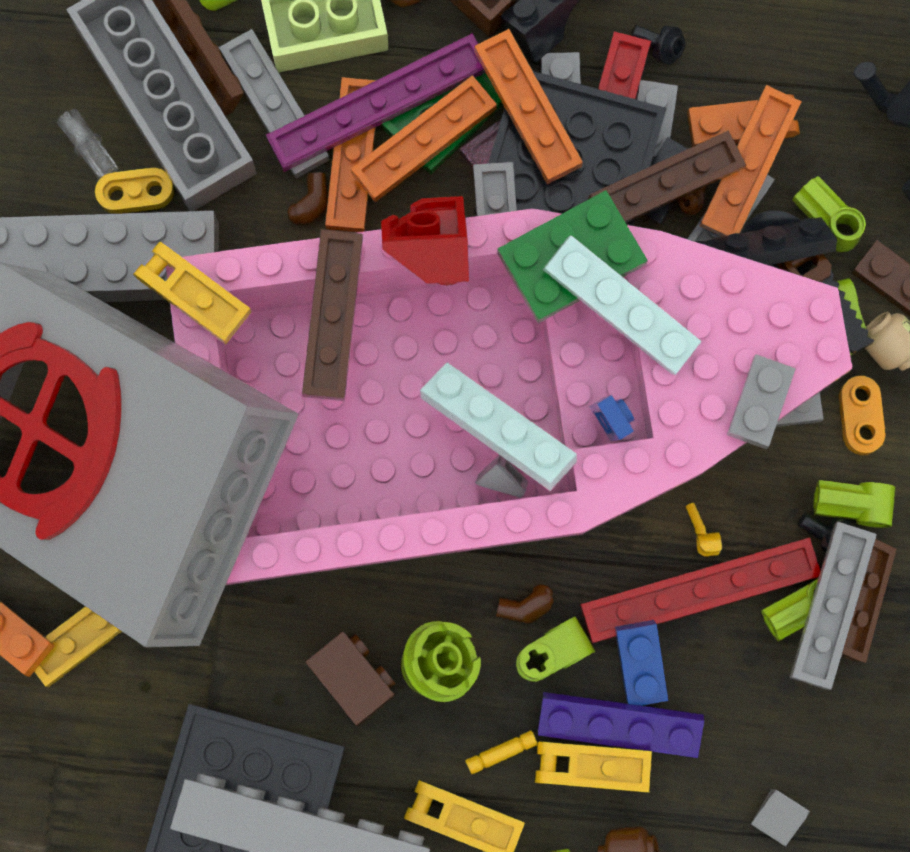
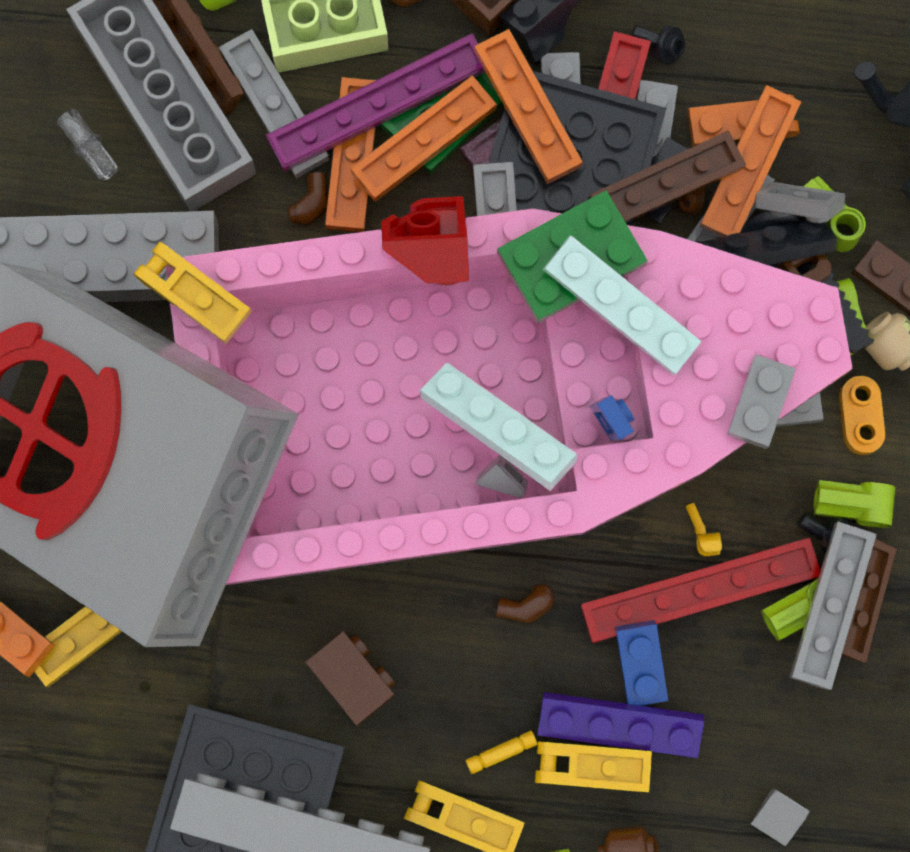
yellow plate [95,168,174,214] -> none
reddish brown plate [302,229,363,401] -> none
lime cone [401,621,481,702] -> none
lime piece [516,616,595,682] -> none
none -> light grey plate [756,182,845,223]

